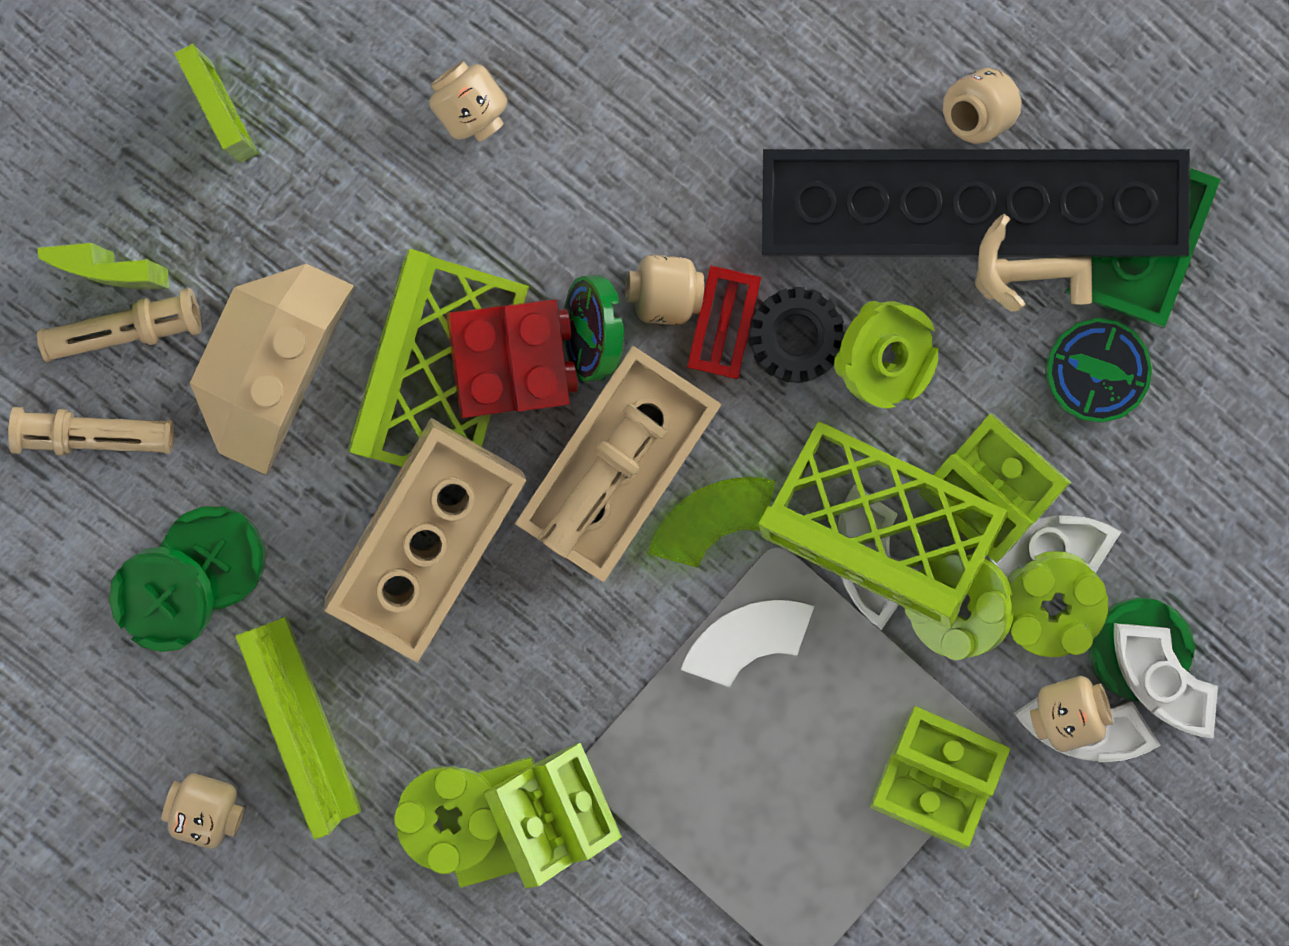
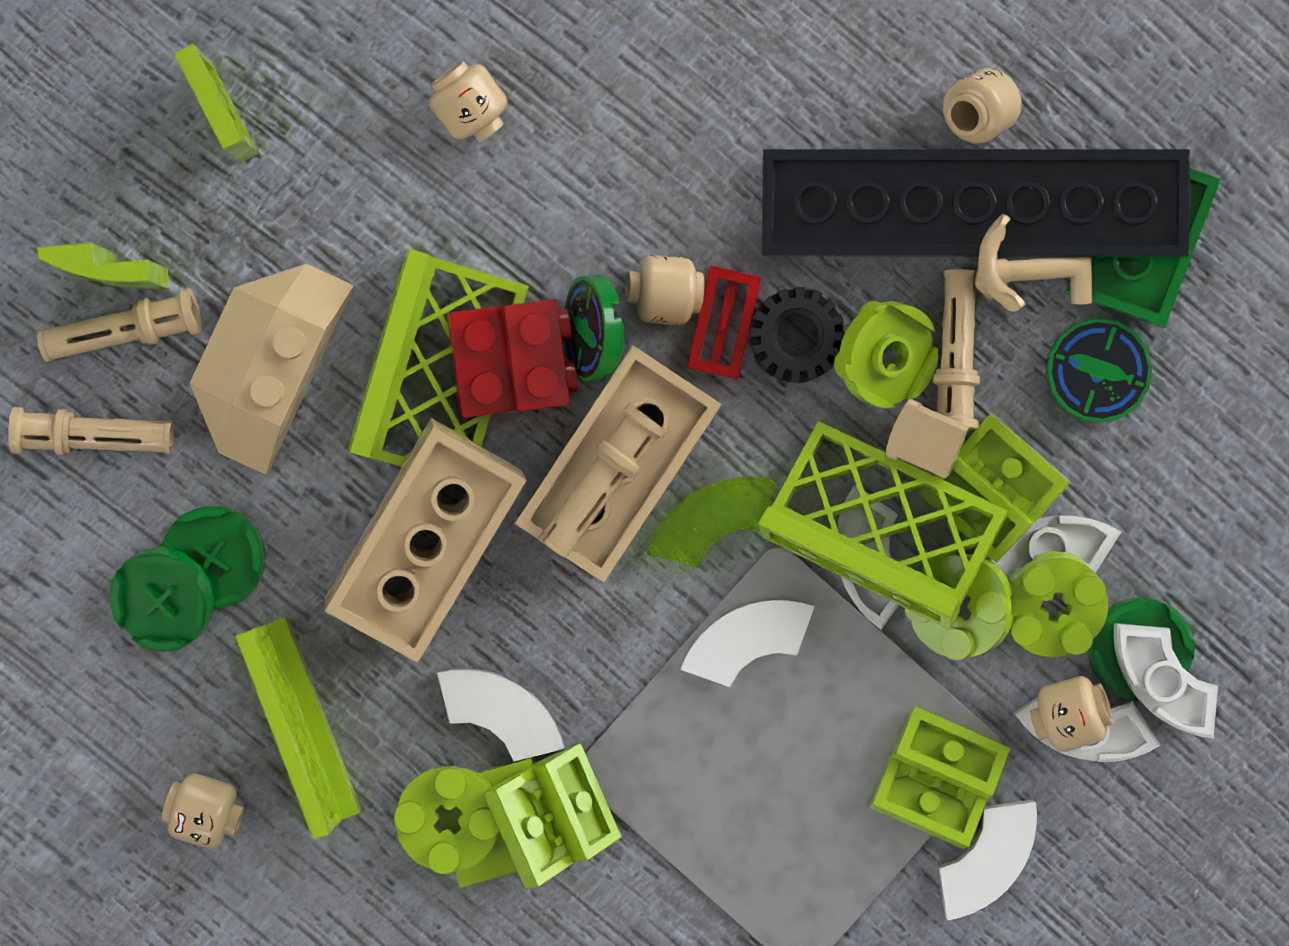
none -> white tile [437,668,565,762]
none -> tan tile [886,399,969,479]
none -> tan pin [933,269,980,431]
none -> white tile [938,799,1037,921]

